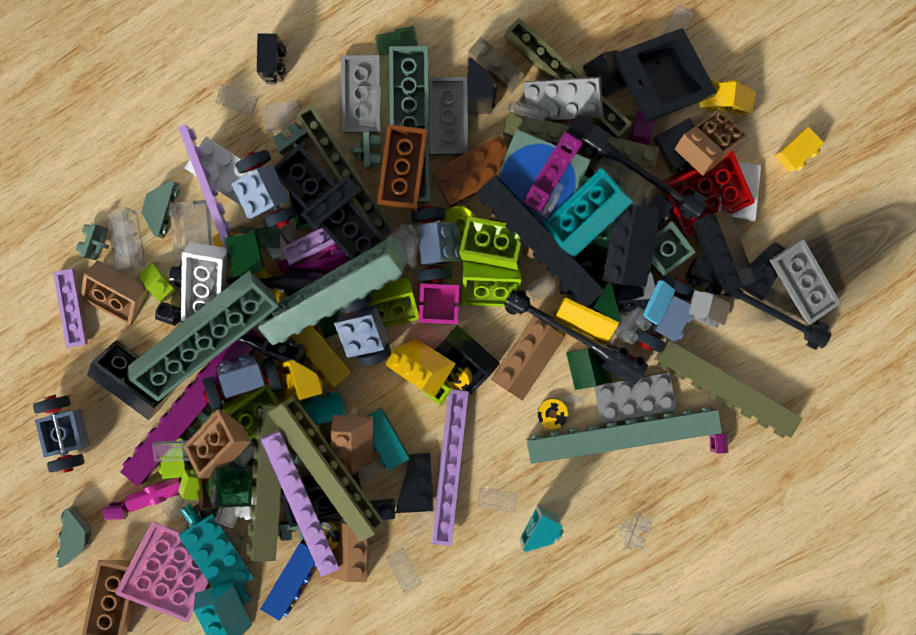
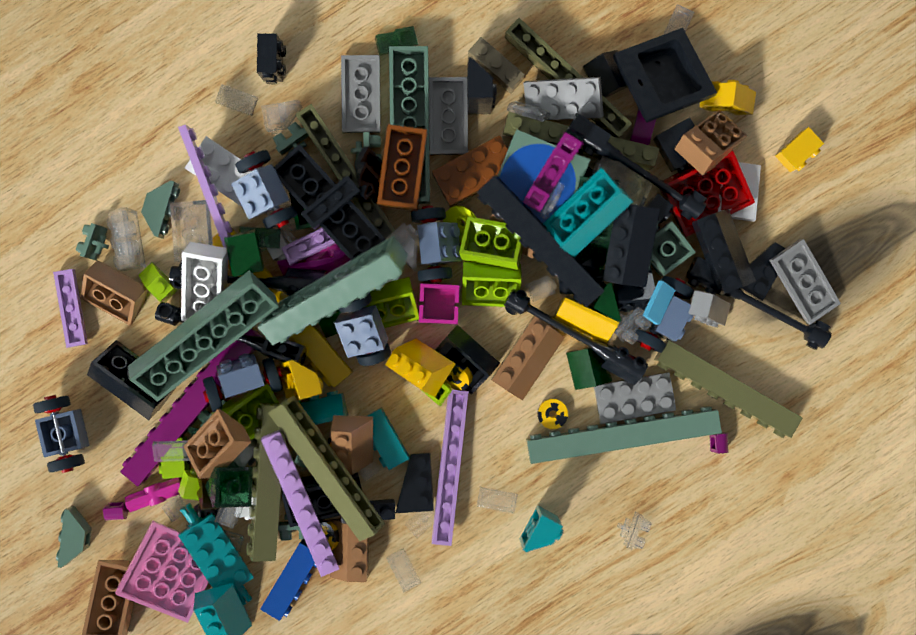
clear tile [360,86,381,127] -> none
clear tile [563,393,586,406] -> none
none -> black plate [355,146,383,204]

